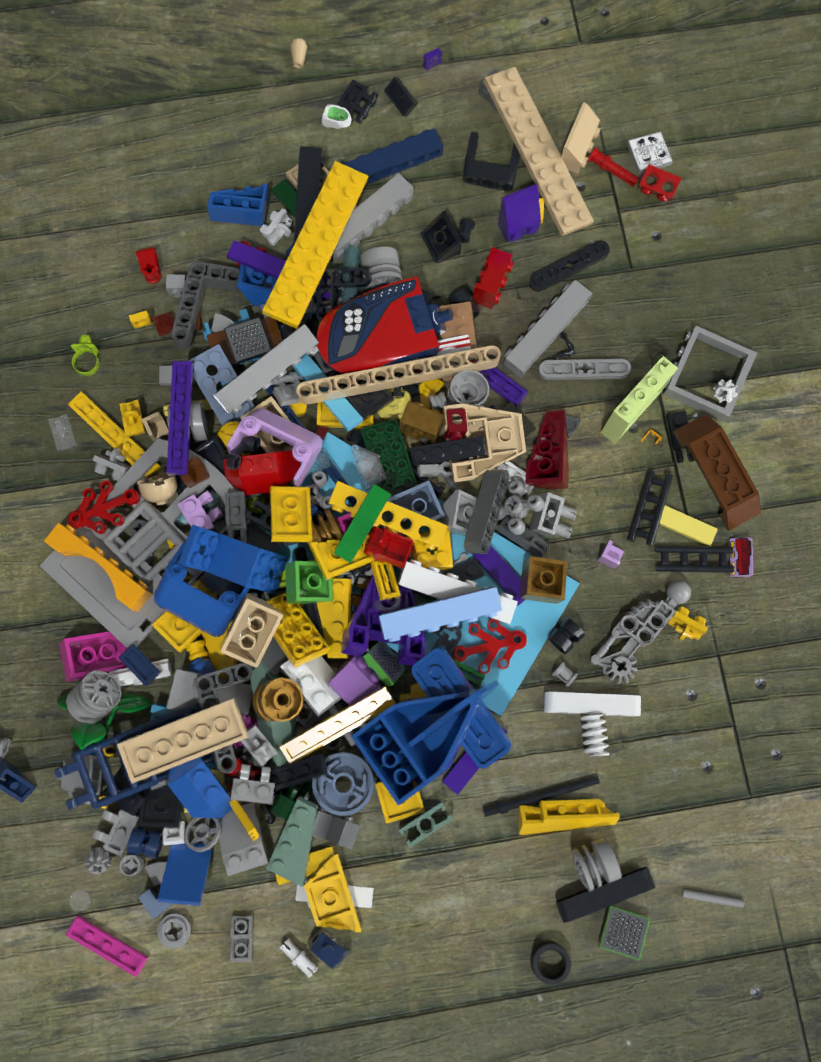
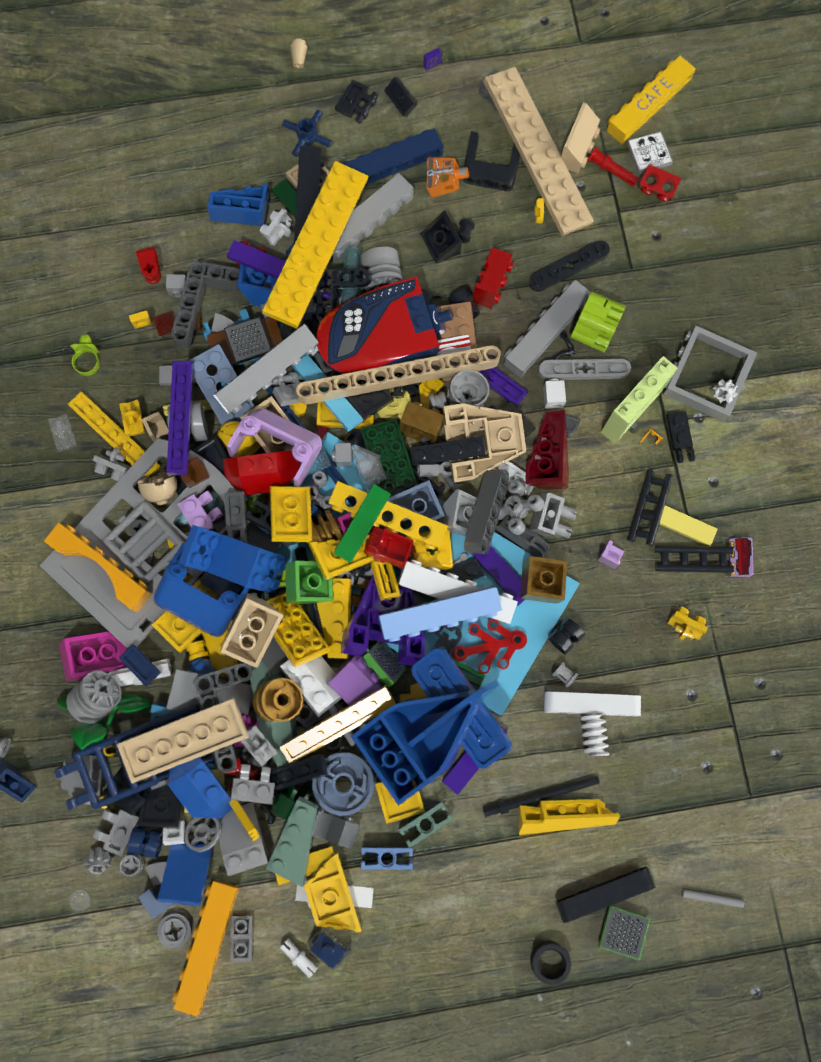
dark pink tile [66,915,148,977] -> none
red plant [68,480,140,534] -> none
black bar [227,436,261,470] -> none
rock [322,104,352,129] -> none
dark red bracket [444,409,468,440] -> none
dark purple slope [497,184,541,243] -> none
light grey wheel [571,837,622,892] -> none
light grey arm [590,580,691,684] -> none
reddish brown slope [673,414,761,531] -> none
none -> light orange brick [172,880,240,1017]
none -> dark blue bar [282,110,332,157]
none -> light grey plate [332,443,352,467]
none -> medium blue piece [361,847,413,870]
none -> orange torso [427,158,469,198]
none -> white brick [543,379,566,409]
none -> lime piece [571,291,626,353]
none -> yellow brick [607,56,696,144]

